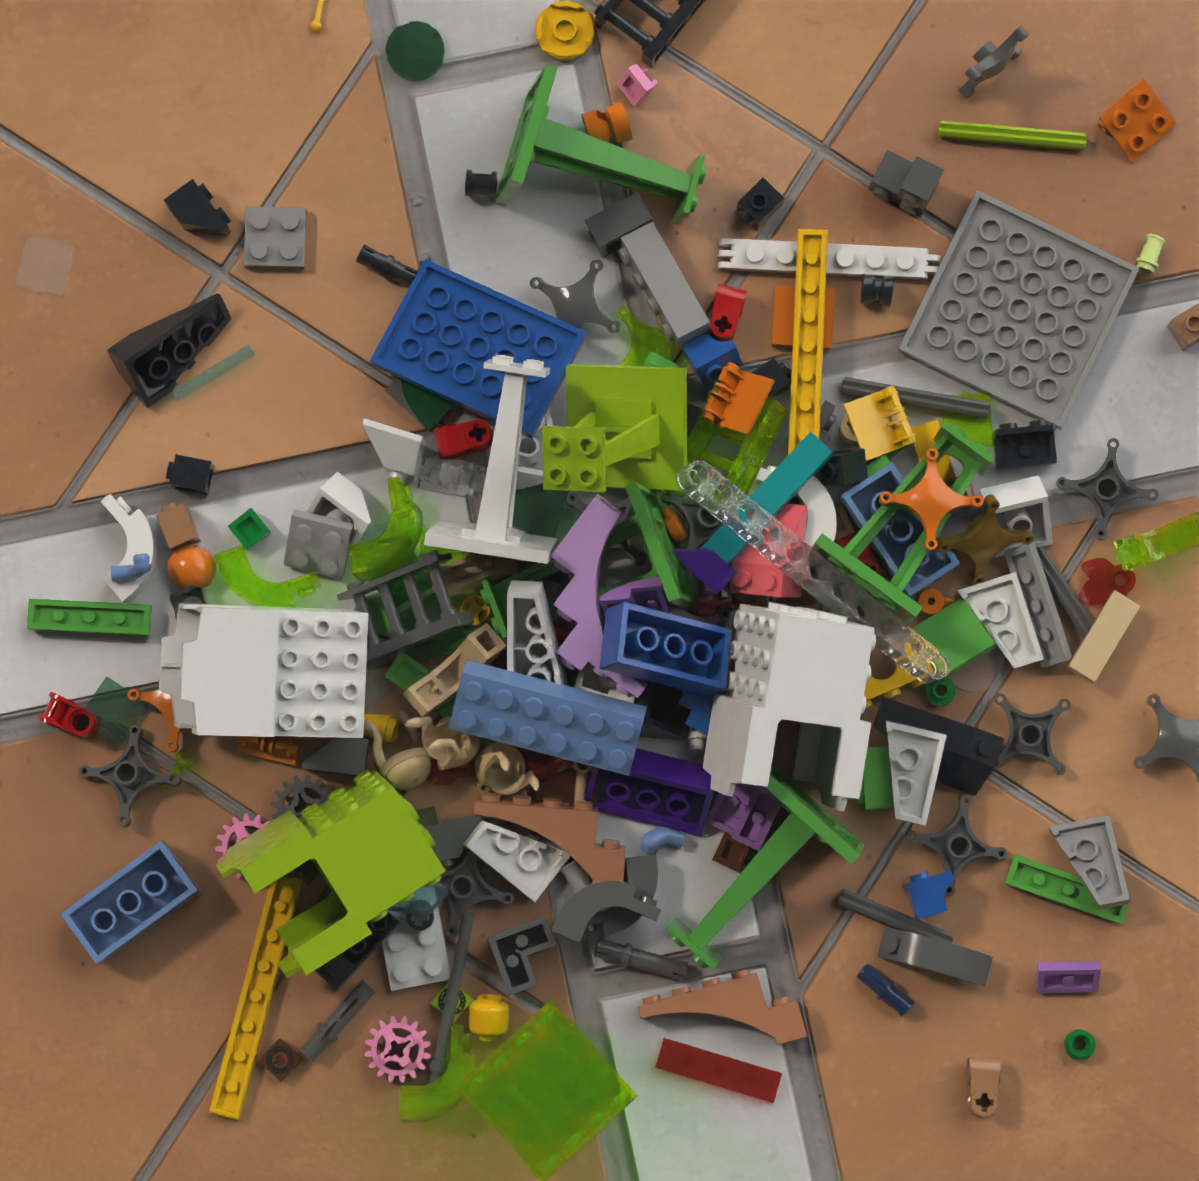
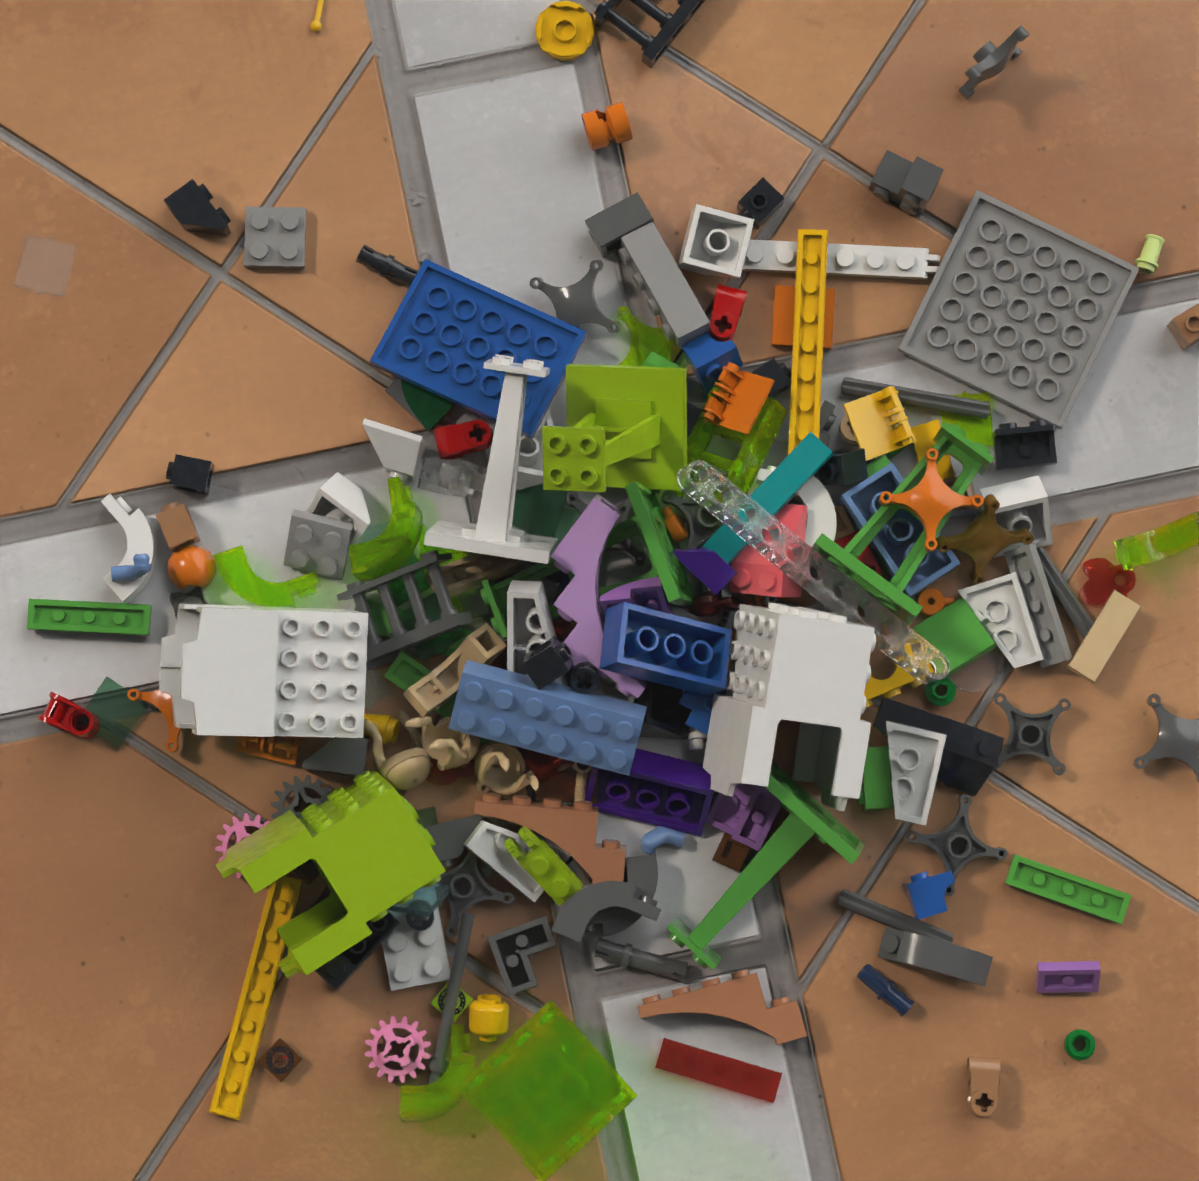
medium blue brick [61,840,201,965] -> none
dark grey piece [79,725,182,828] -> none
black wedge [107,293,232,408] -> none
clear neon green hand [160,749,194,789] -> none
clear light blue bar [171,344,255,401] -> none
green plate [228,508,271,551] -> none
dark grey pin [300,980,376,1062] -> none
clear green tile [385,21,445,81] -> none
yellow wheel [460,595,494,626] -> none
black bush [465,170,497,198] -> none
bright green piece [494,64,707,224] -> none
bright pink tile [616,64,657,107] -> none
black wheel [860,274,894,307] -> none
lime axle [938,120,1087,150] -> none
light grey wing [1049,815,1130,910] -> none
dark grey piece [1056,438,1159,540] -> none
orange hinge [1098,78,1176,163] -> none
none -> lime hinge [504,826,583,906]
none -> black brick [521,636,573,689]
none -> black bush [570,662,598,694]
none -> white slope [678,204,754,278]

